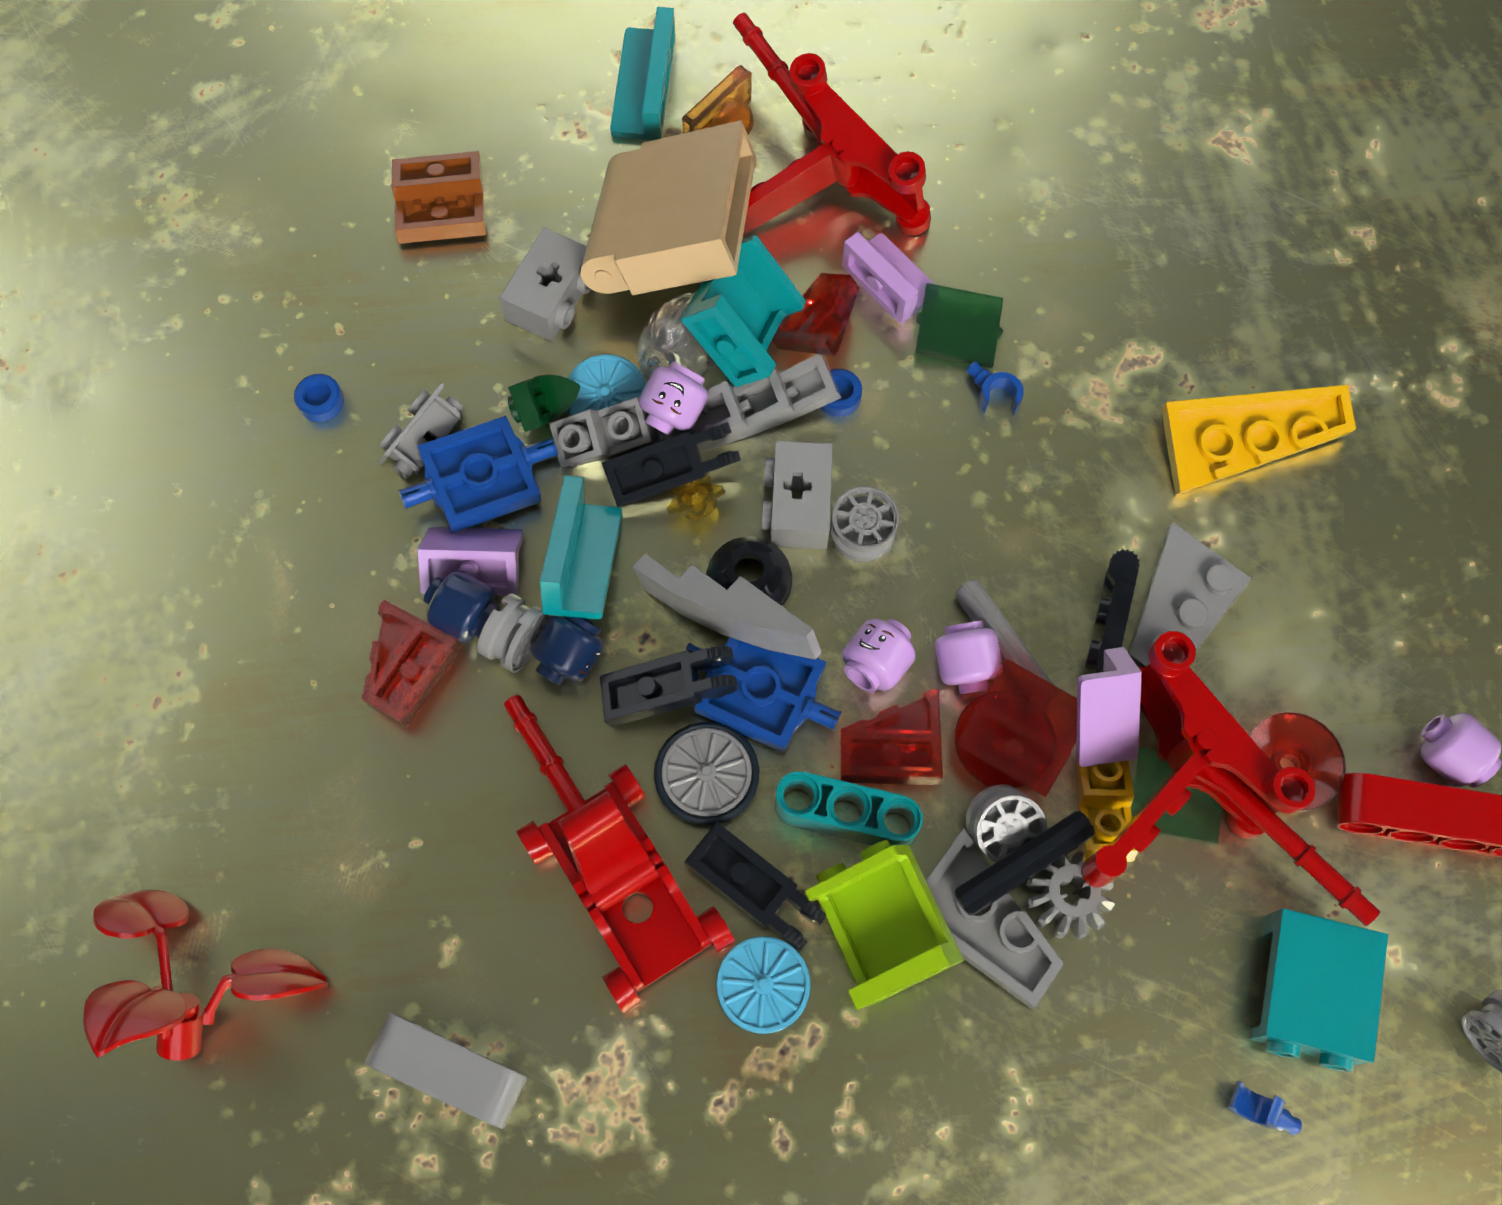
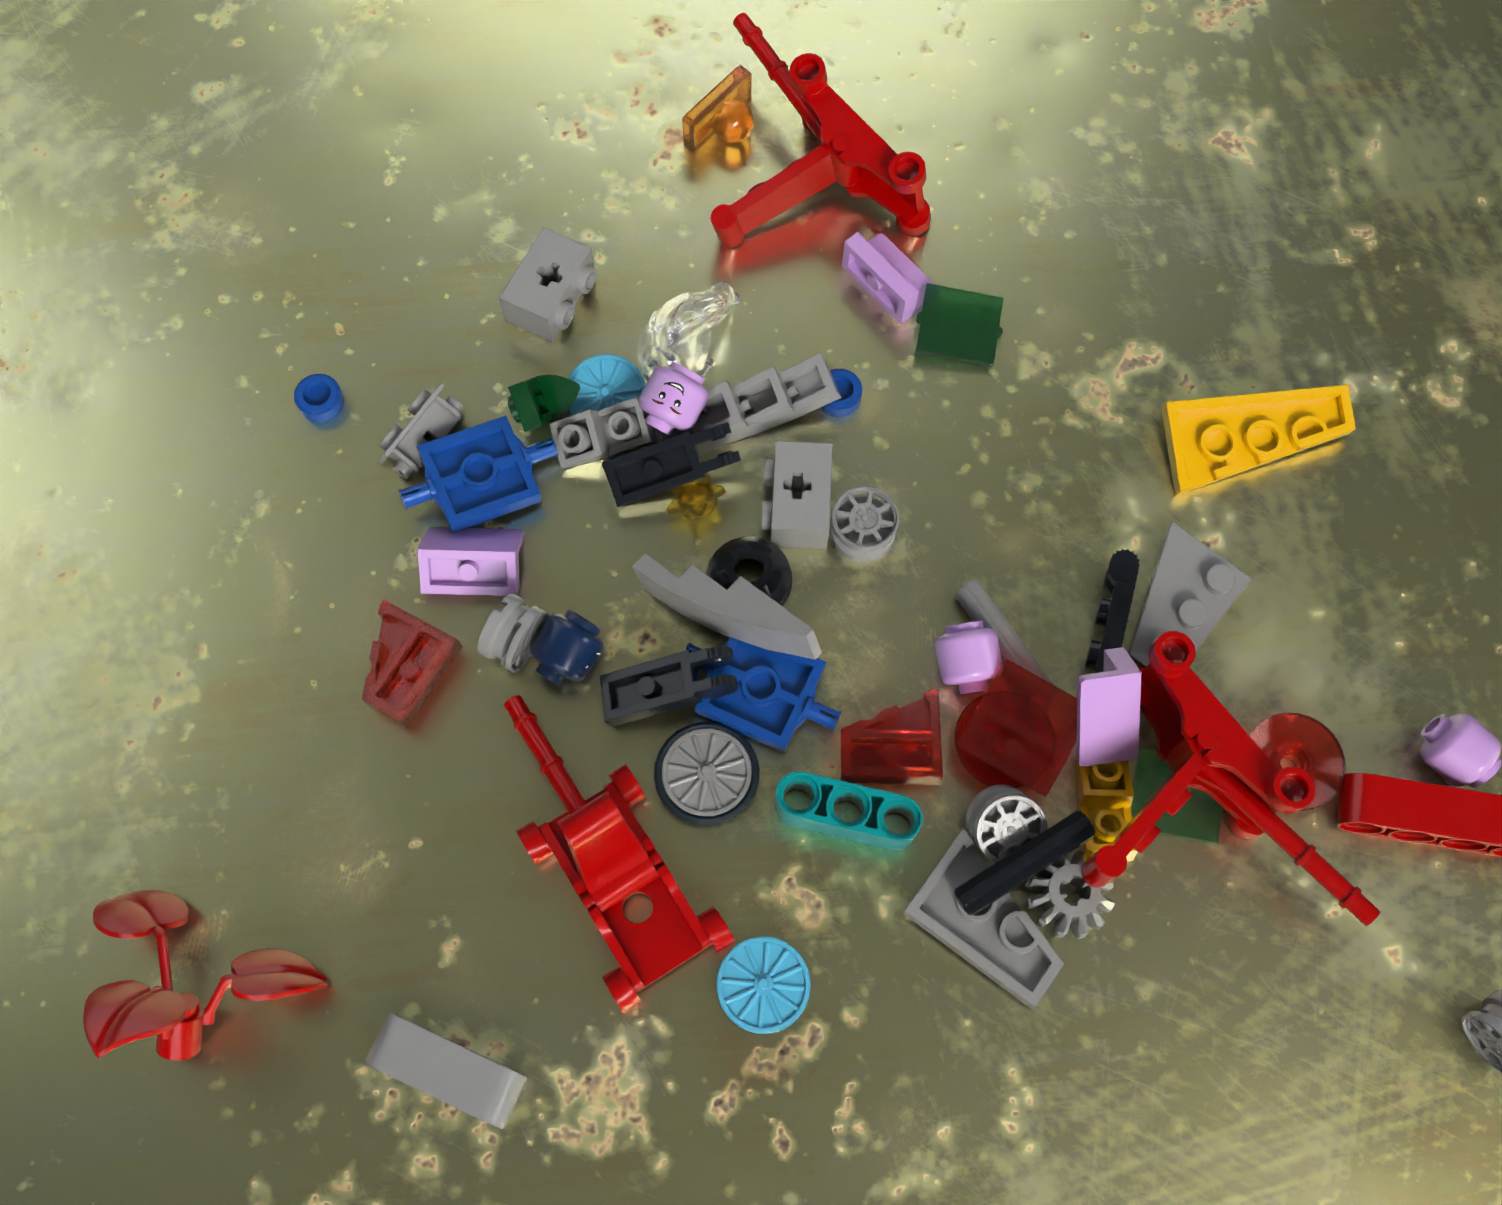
dark orange slope [391,151,486,244] -> none
dark blue head [423,570,501,643] -> none
teal panel [540,475,622,619] -> none
tan piece [580,120,756,295] -> none
teal panel [610,6,676,140] -> none
teal panel [680,235,806,388] -> none
black hinge [684,822,826,951] -> none
clear red wing [772,273,859,356] -> none
lime panel [805,840,964,1010] -> none
lavender head [842,619,915,693] -> none
blue piece [966,361,1024,415] -> none
blue piece [1228,1081,1302,1135] -> none
teal panel [1250,908,1388,1072] -> none

